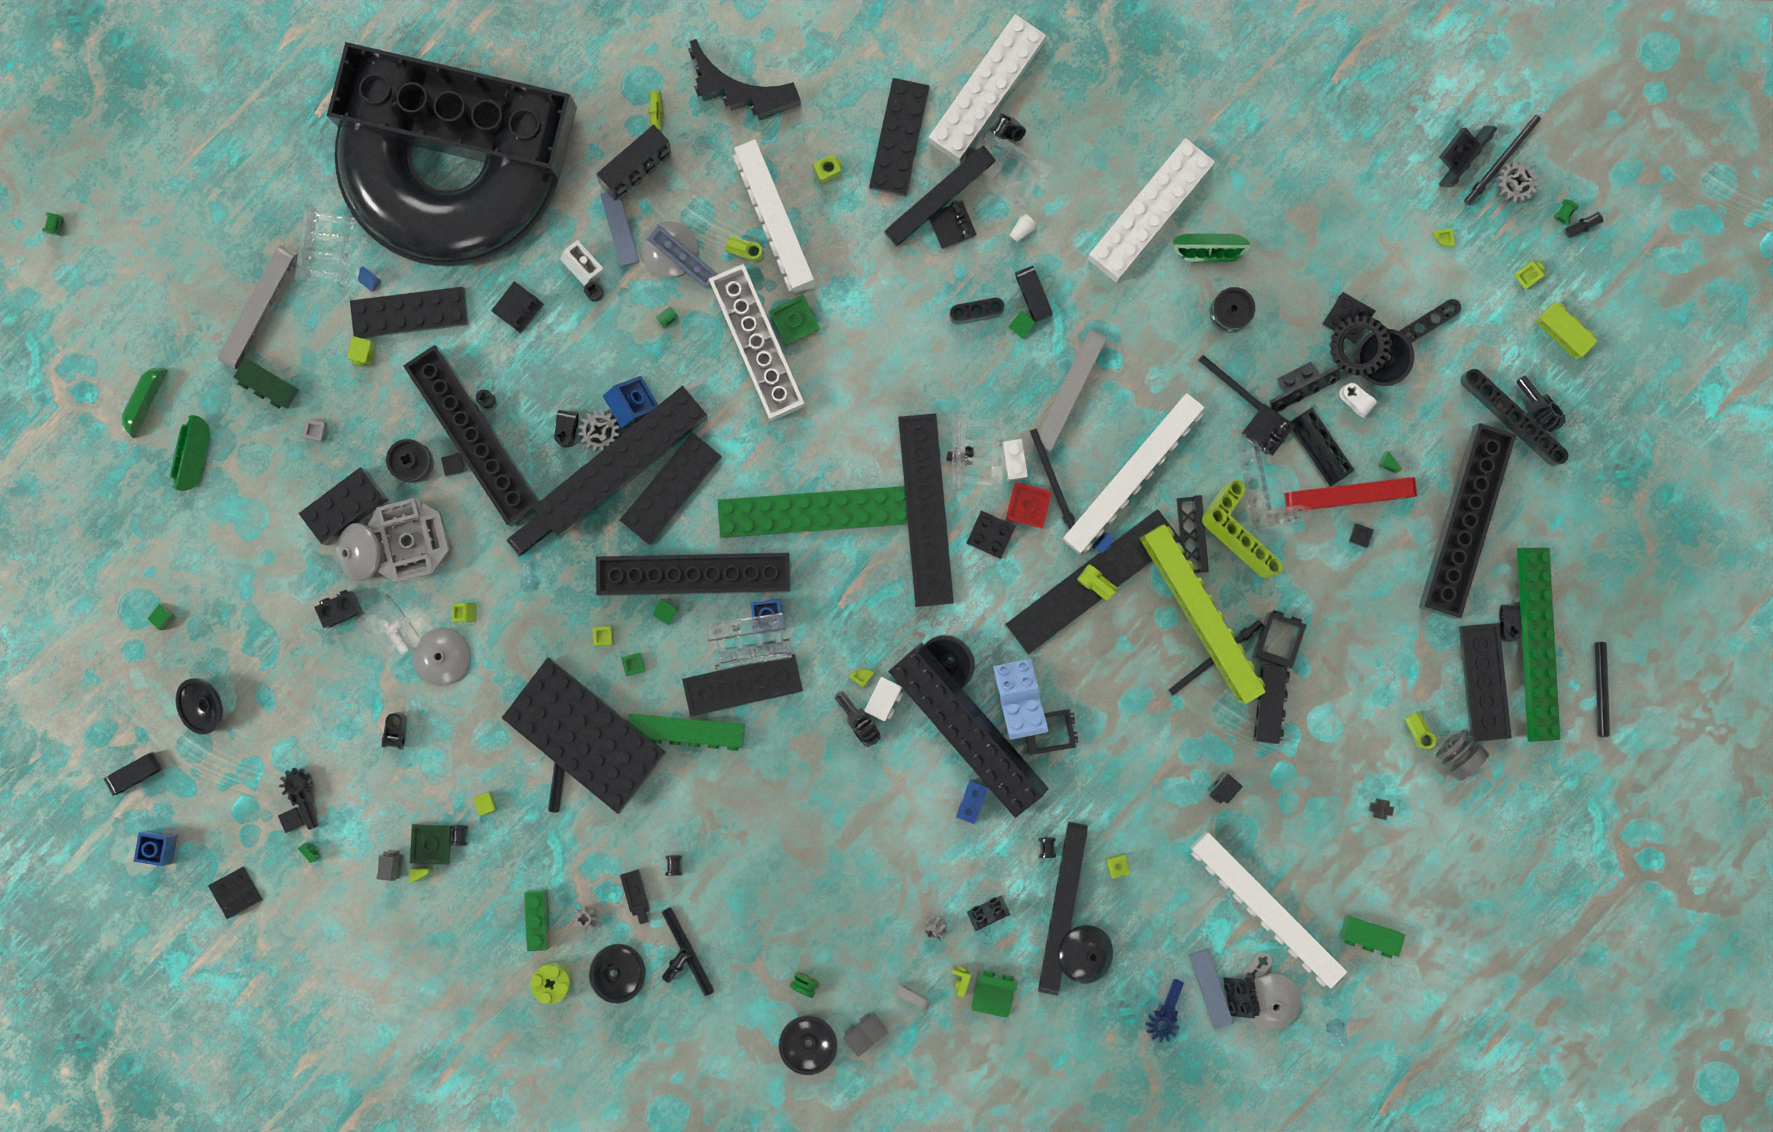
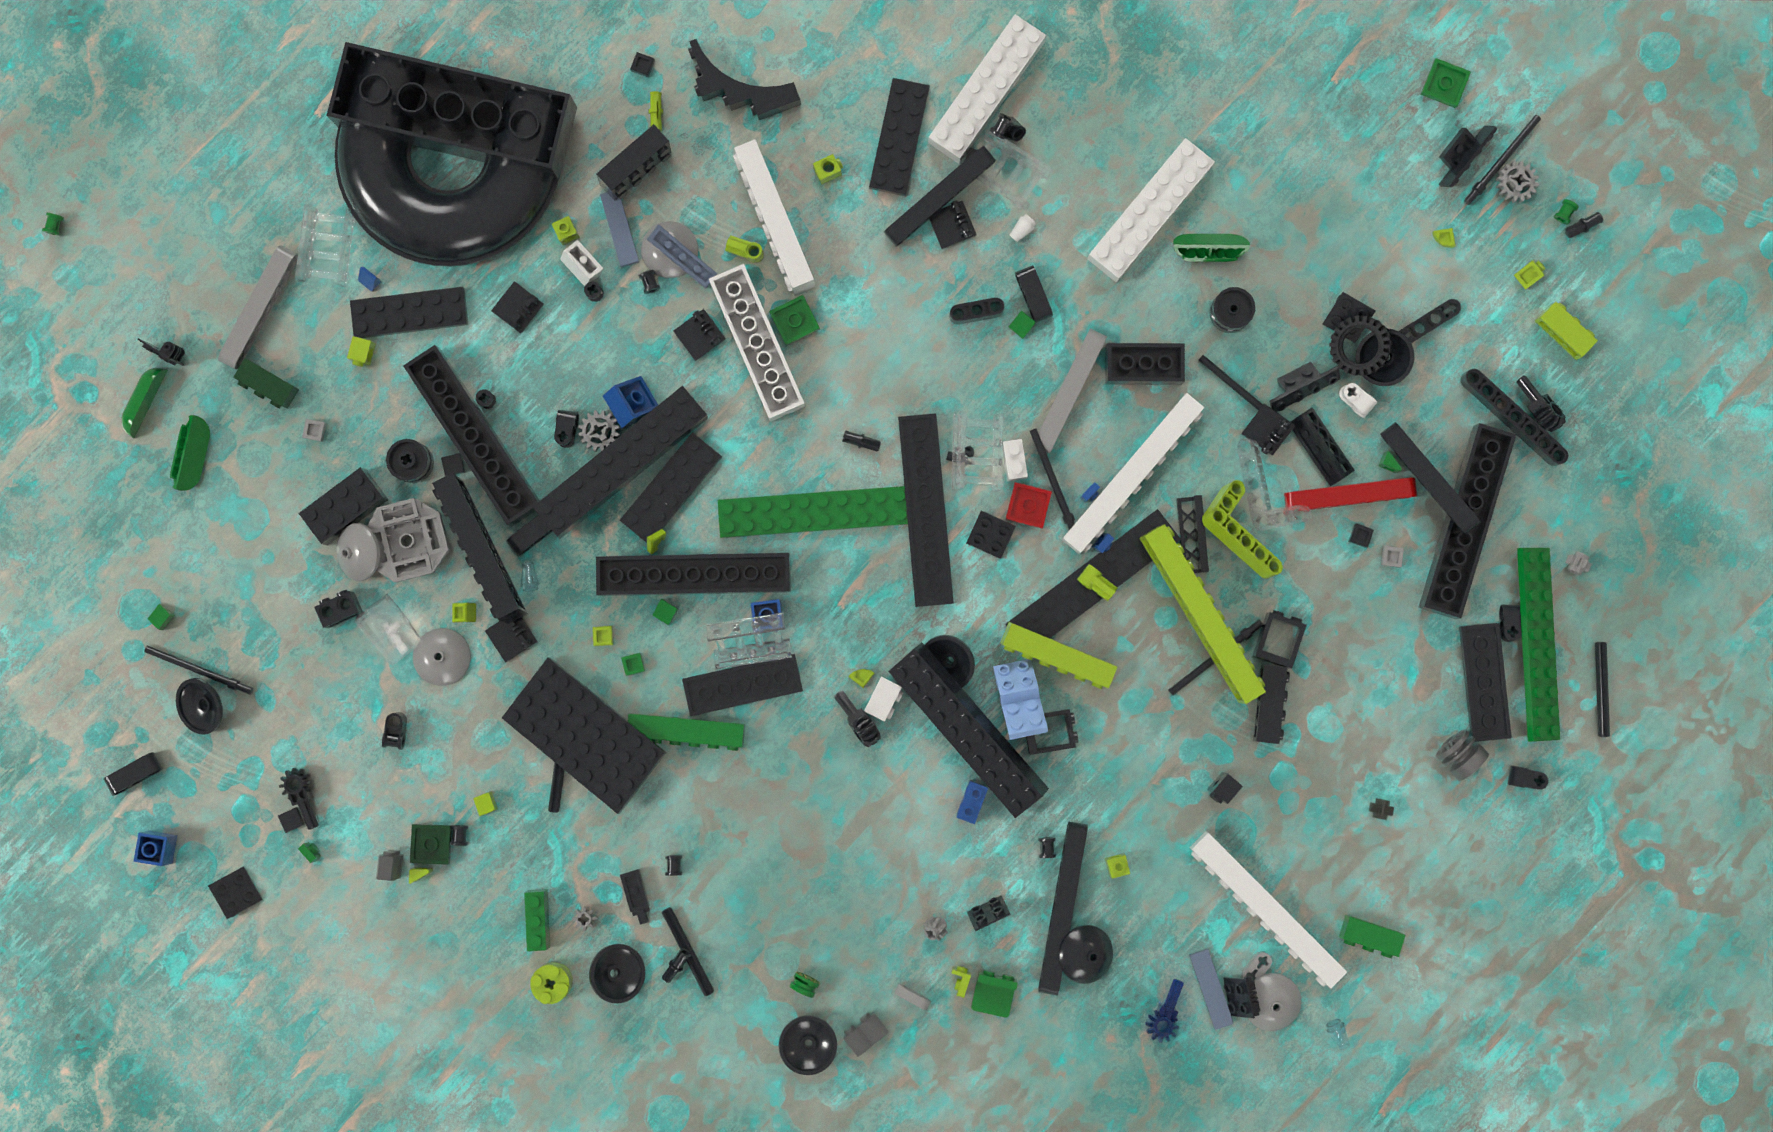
green slope [656,307,678,328] -> none
lime piece [1404,711,1436,750] -> none
none -> black hinge [138,338,185,366]
none -> black bar [144,645,253,695]
none -> black brick [432,473,528,624]
none -> black hinge [485,617,538,663]
none -> lime brick [552,216,580,246]
none -> black tile [630,52,655,77]
none -> black bush [638,270,660,294]
none -> lime tile [647,529,666,555]
none -> black hinge [673,308,726,361]
none -> black axle [842,430,881,452]
none -> lime brick [1000,622,1118,689]
none -> blue plate [1080,482,1100,502]
none -> black brick [1105,343,1185,385]
none -> black beam [1380,422,1481,534]
none -> light grey plate [1381,546,1404,568]
none -> green plate [1420,58,1471,108]
none -> black piece [1507,765,1549,789]
none -> light grey gear [1565,552,1592,575]

